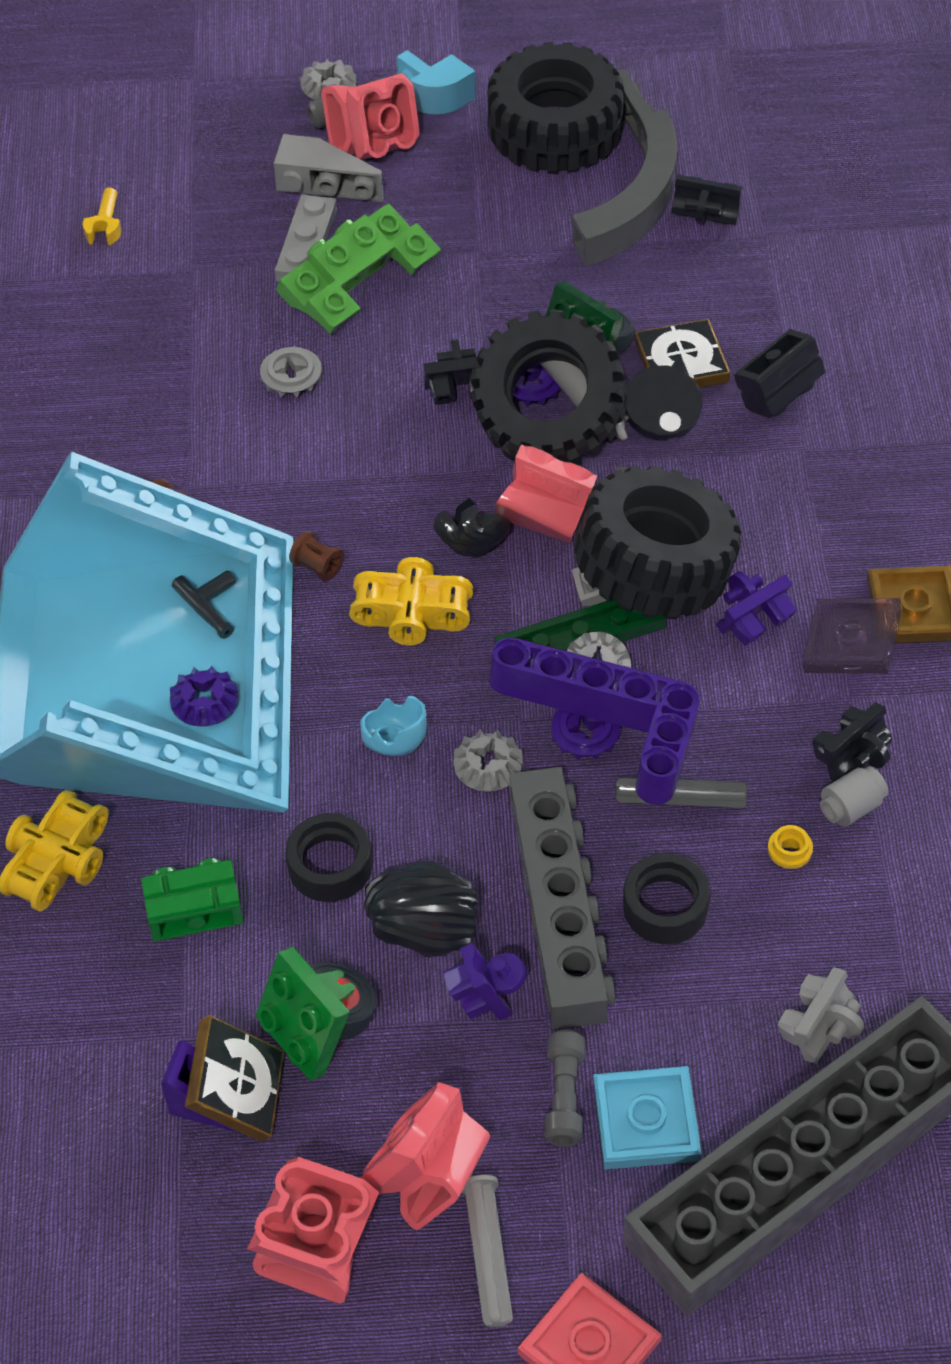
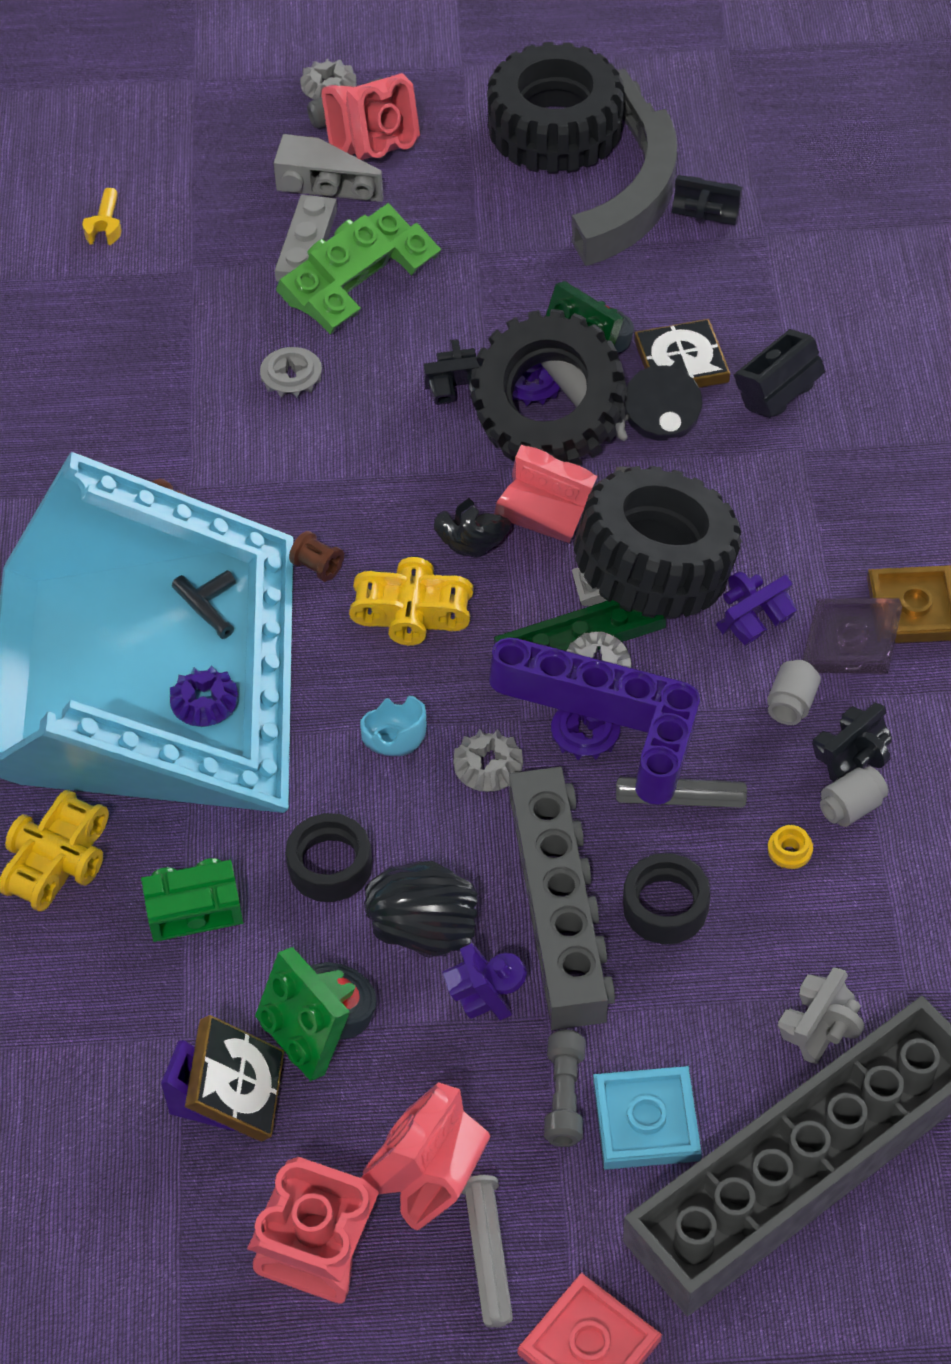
medium azure brick [397,50,476,115] -> none
none -> light grey brick [767,660,821,725]

